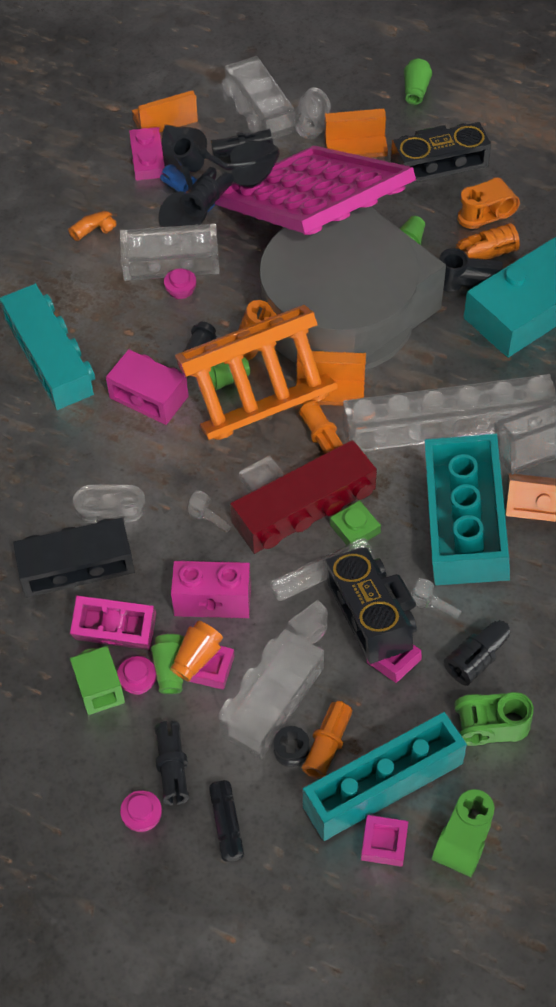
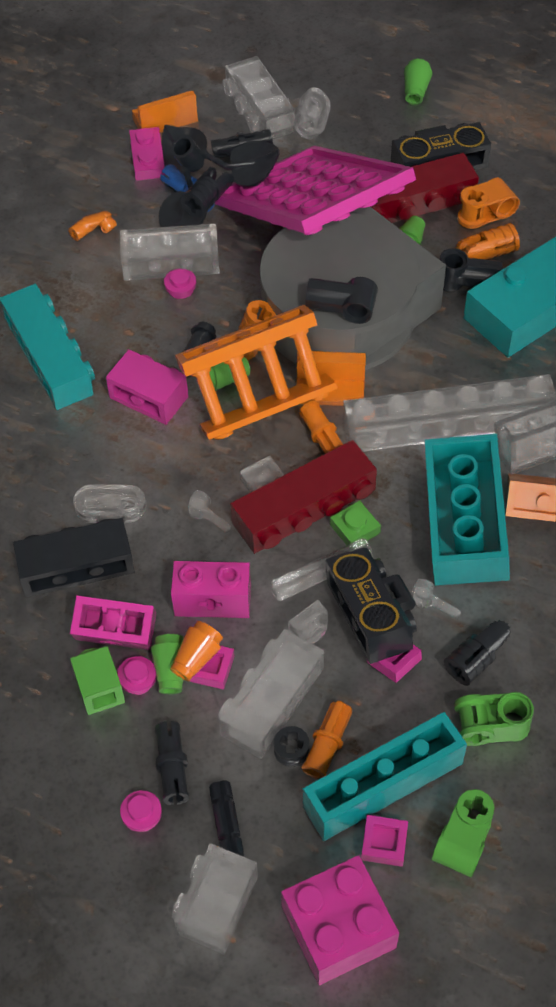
orange panel [324,109,388,158] -> none
none -> clear brick [171,843,258,954]
none -> dark pink brick [281,855,399,986]
none -> black piece [305,277,378,324]
none -> dark red brick [370,153,479,223]

